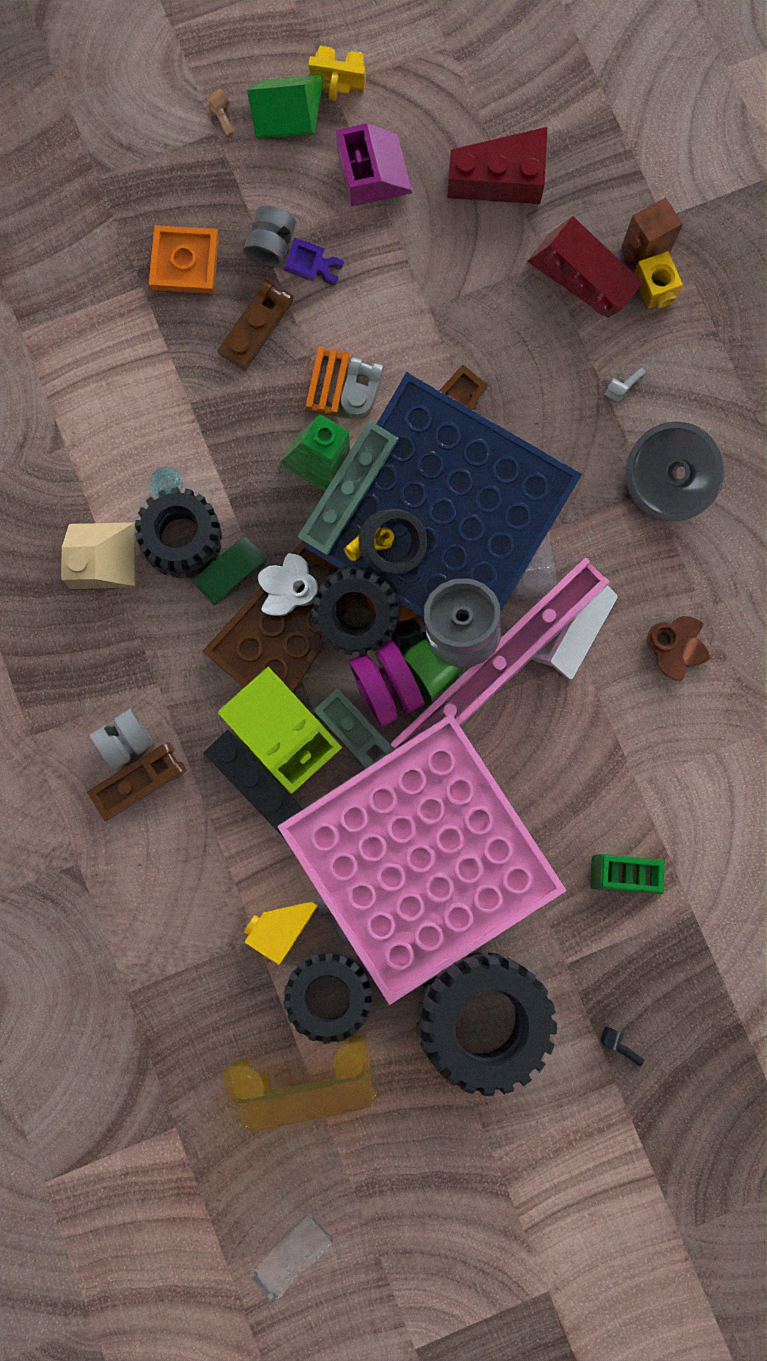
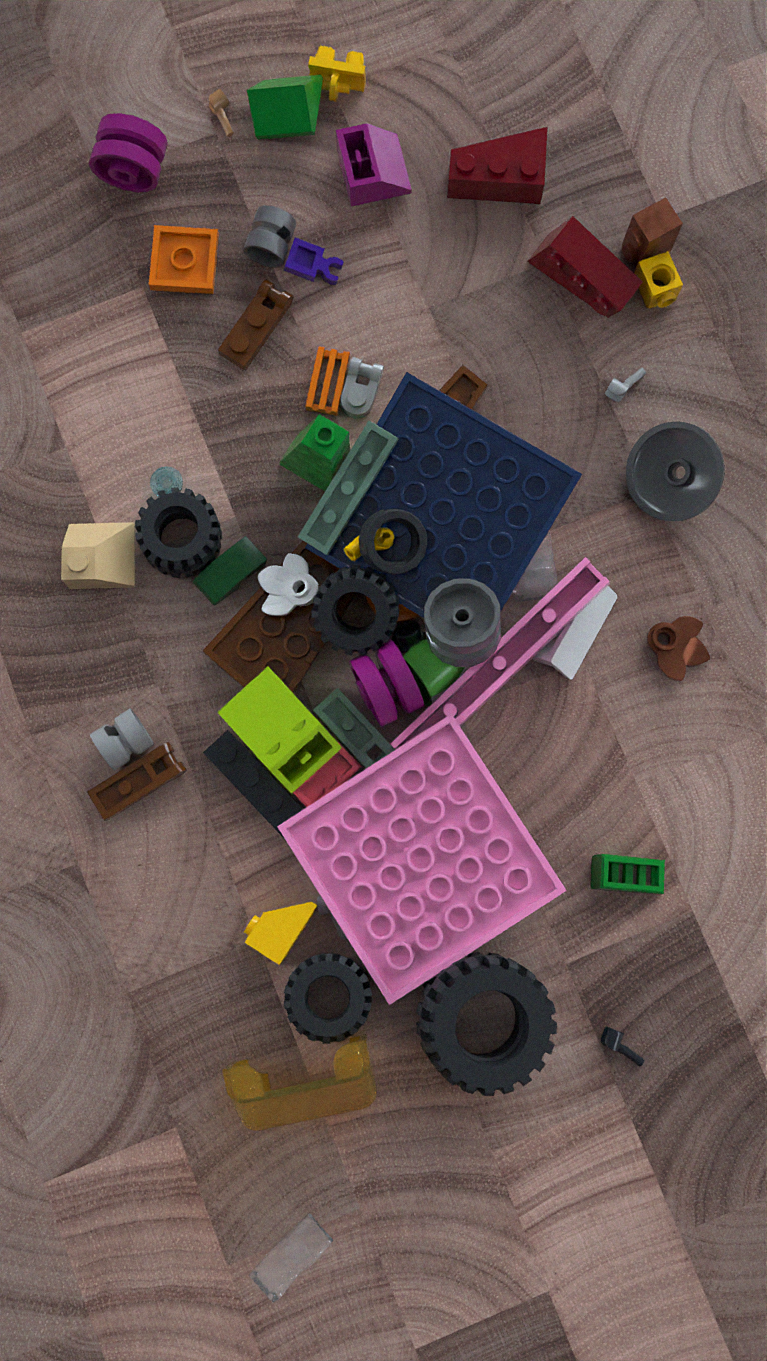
none -> magenta wheel [88,113,168,192]
none -> coral plate [292,742,362,808]

